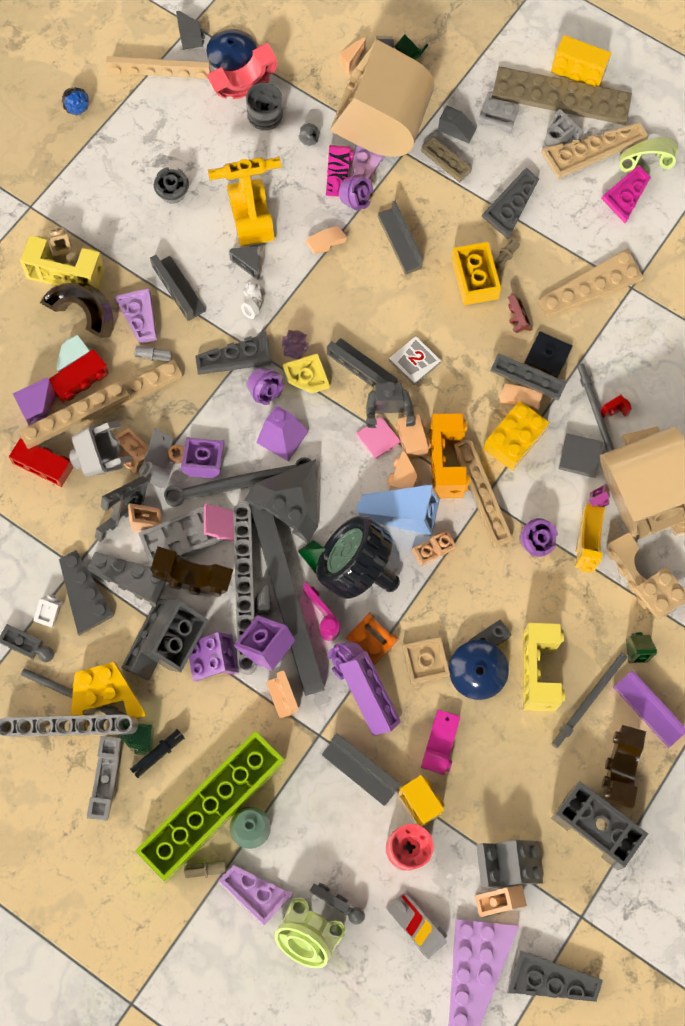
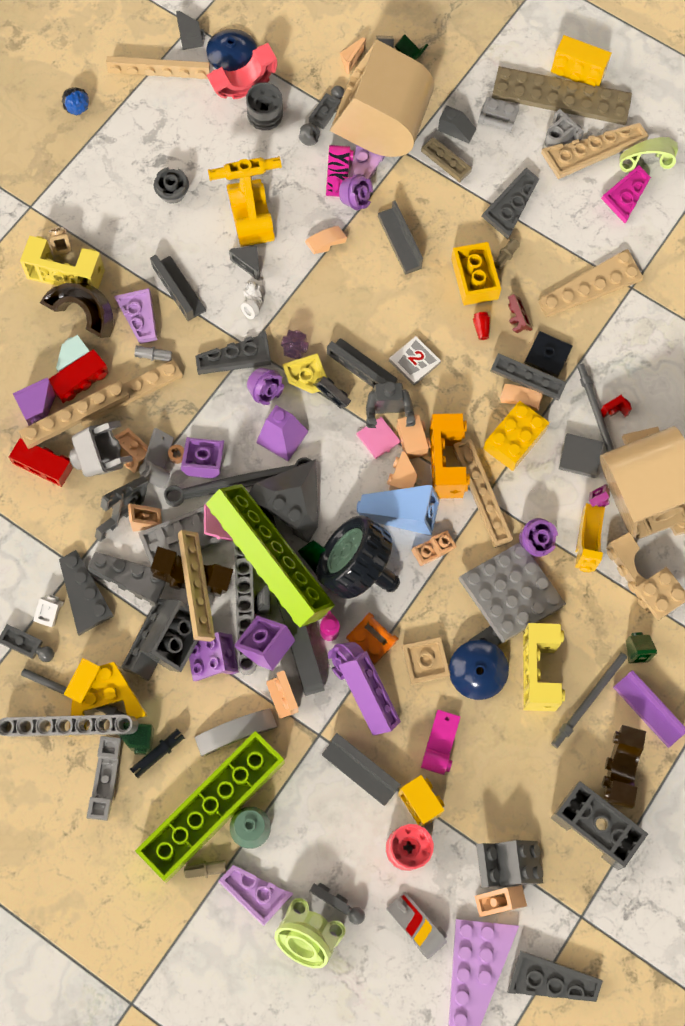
none -> yellow tile [63,658,102,704]
none -> tan plate [178,530,215,642]
none -> light grey slope [195,708,277,757]
none -> lime brick [206,484,335,627]
none -> dark grey plate [309,85,345,130]
none -> black plate [313,376,351,409]
none -> light grey plate [459,542,566,643]
none -> red cone [472,312,491,340]

